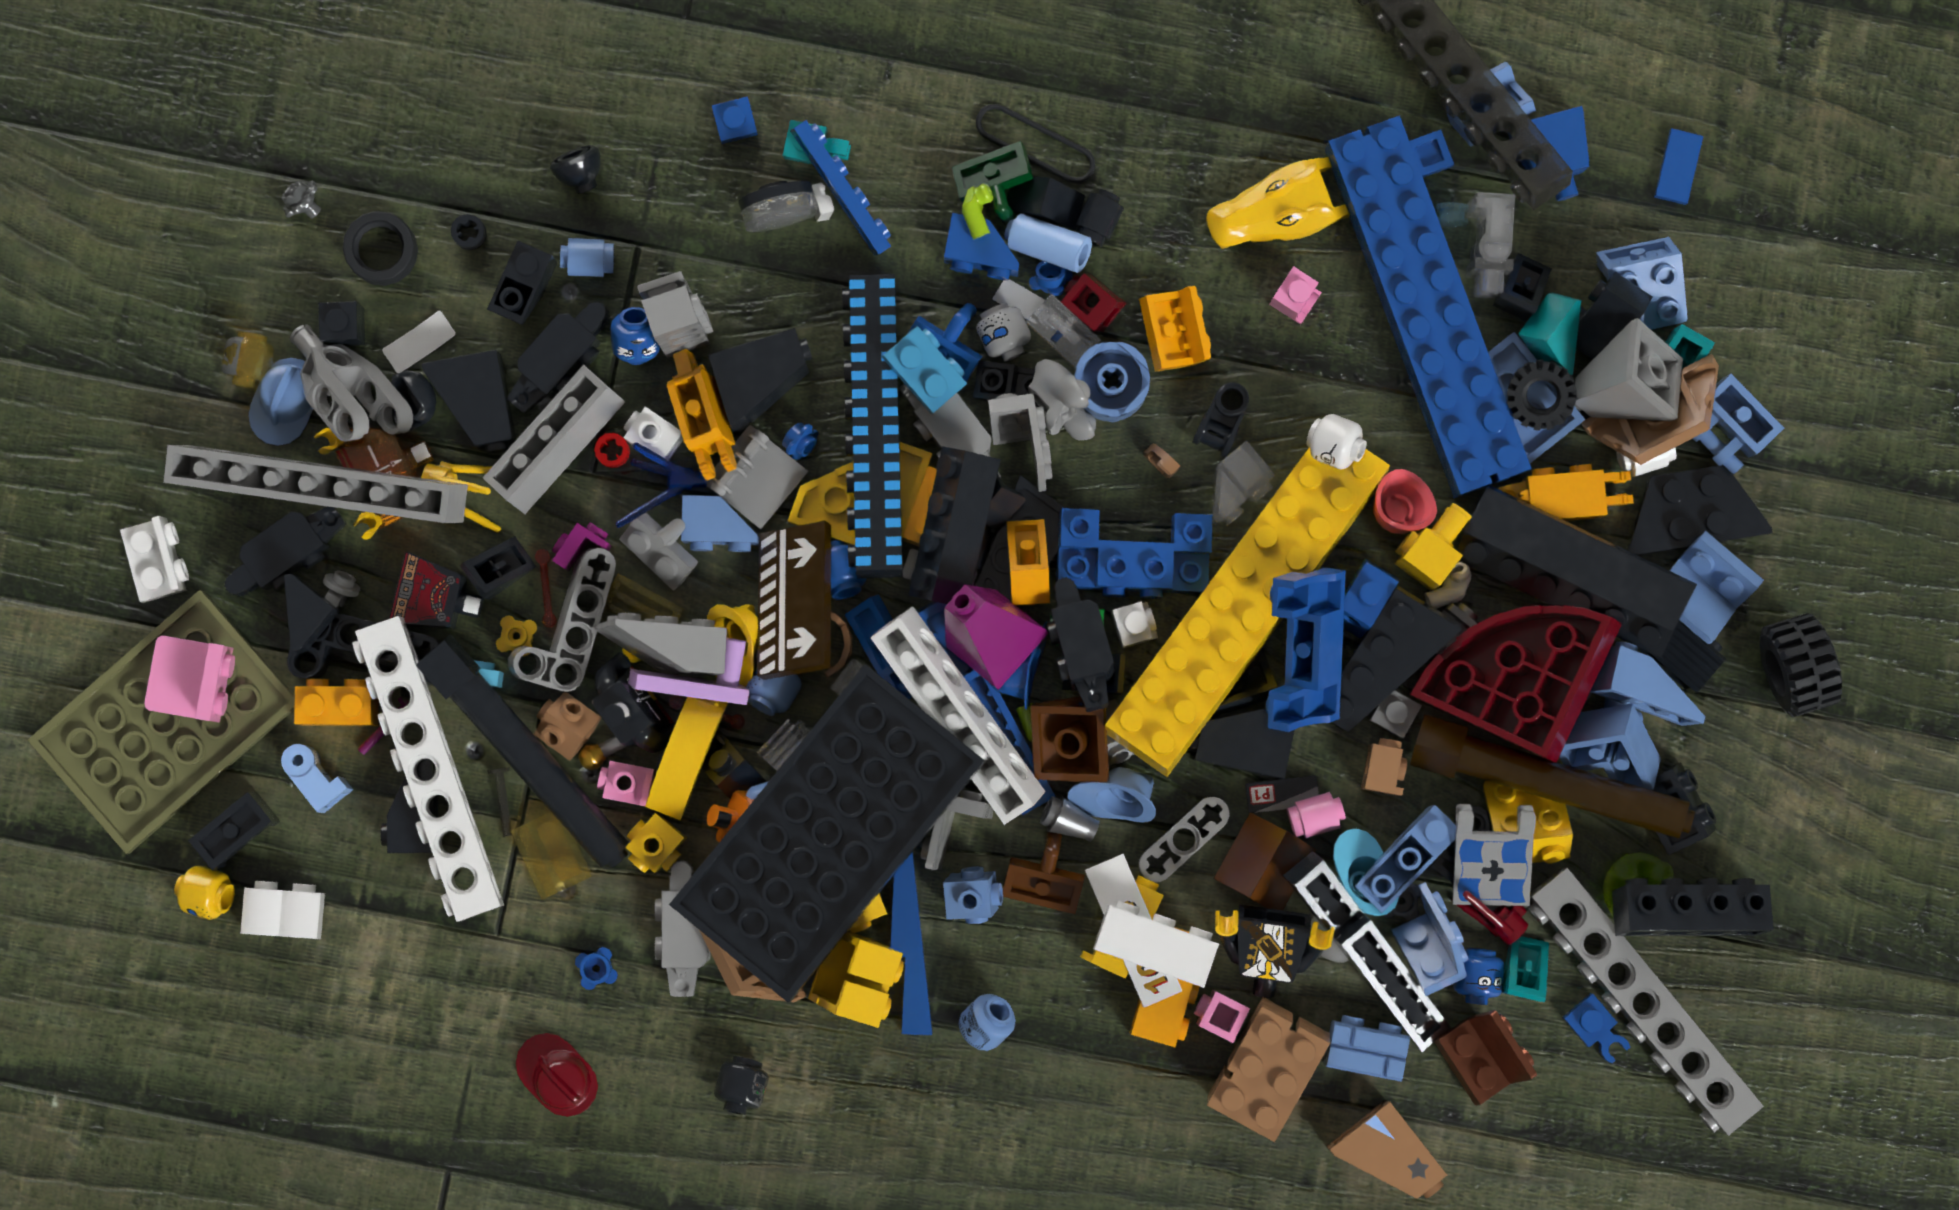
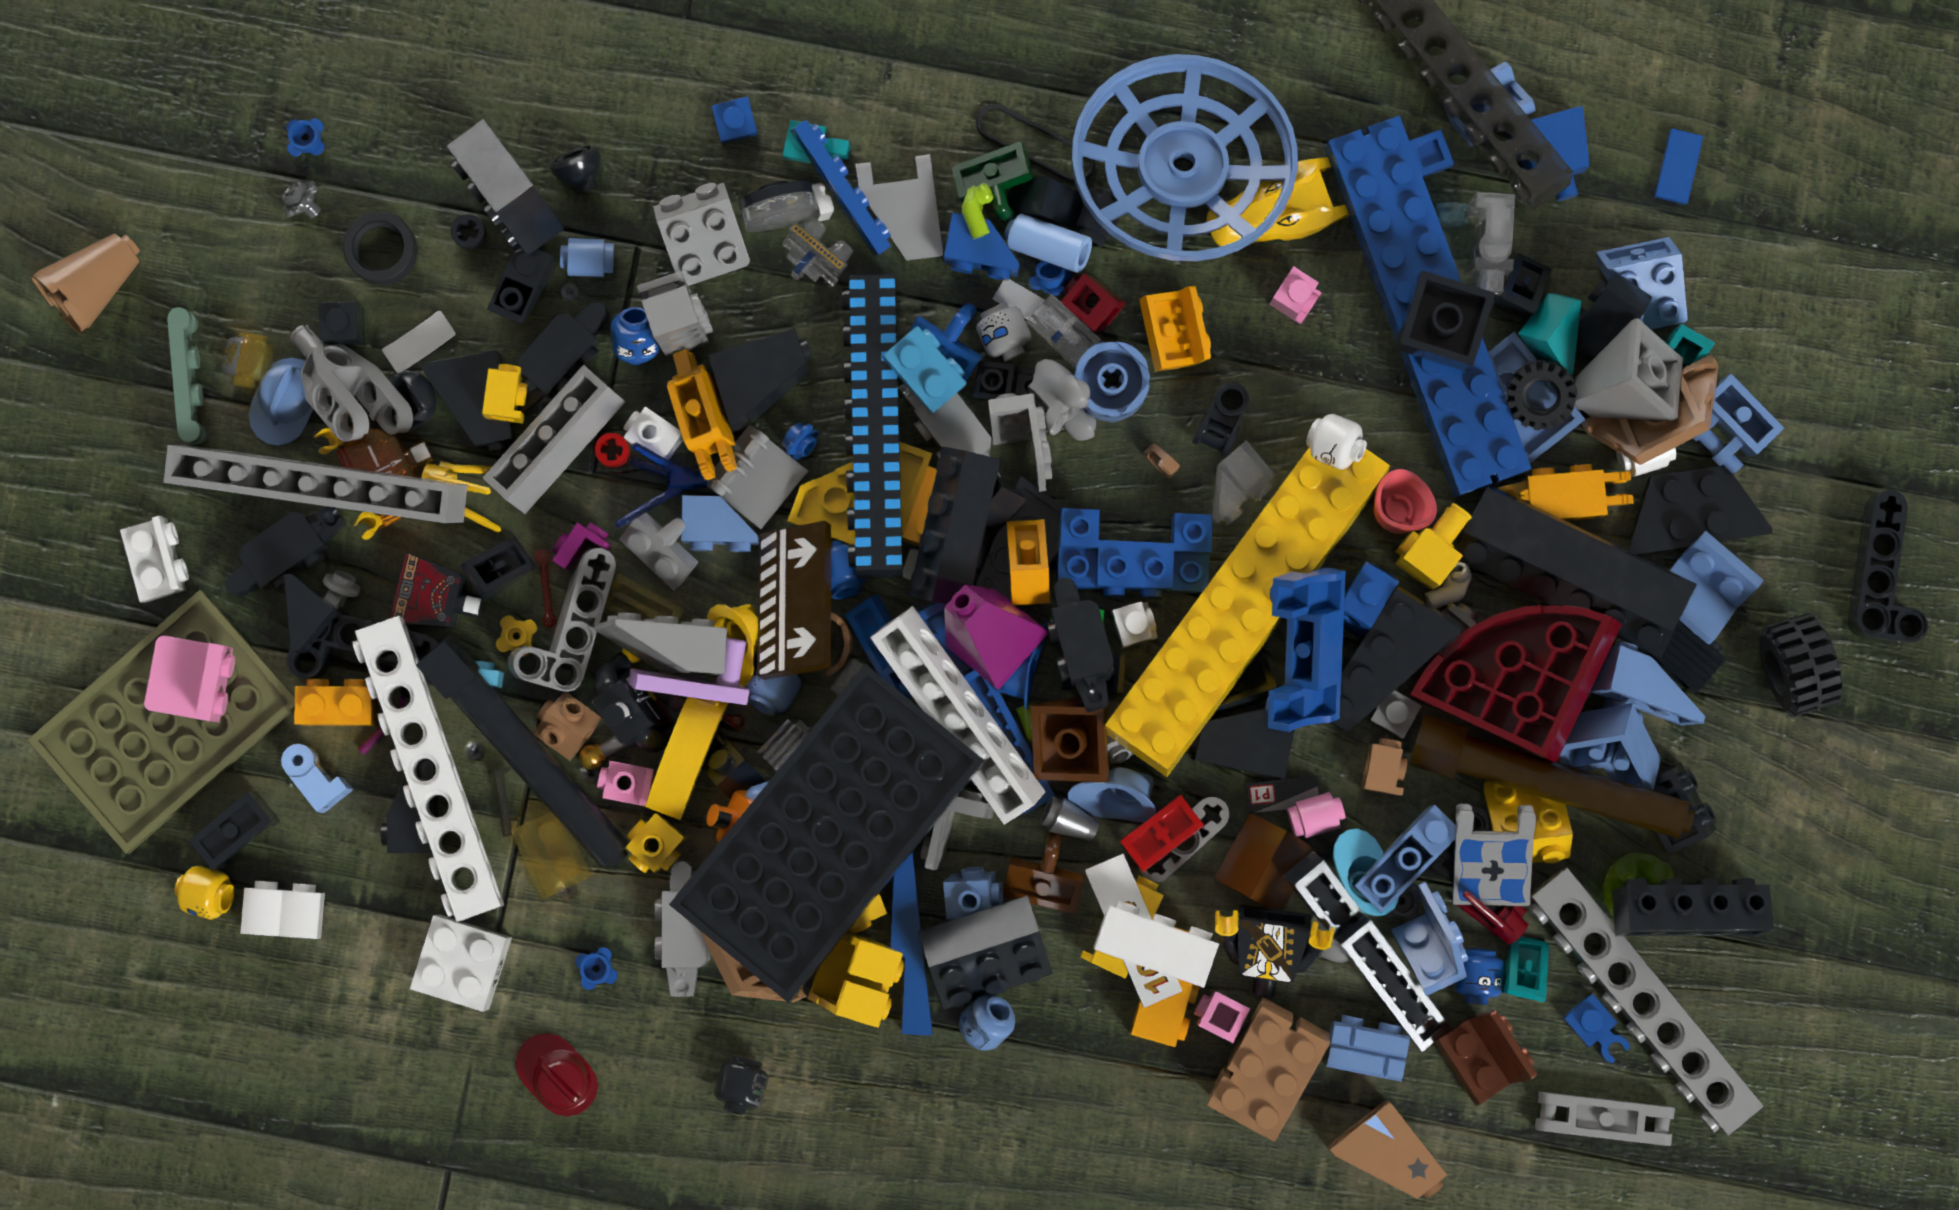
none -> medium nougat cone [32,233,140,334]
none -> sand green plate [167,307,208,446]
none -> blue plate [286,118,325,157]
none -> white brick [410,915,512,1012]
none -> brick [447,119,565,255]
none -> yellow brick [482,364,527,423]
none -> light grey bracket [653,183,750,285]
none -> clear hips [782,216,853,287]
none -> light grey flag [856,154,944,261]
none -> black brick [918,895,1053,1010]
none -> medium blue dish [1072,54,1298,261]
none -> red hinge [1120,795,1204,872]
none -> black brick [1394,270,1496,372]
none -> light grey plate [1535,1091,1675,1146]
none -> black beam [1848,490,1929,644]

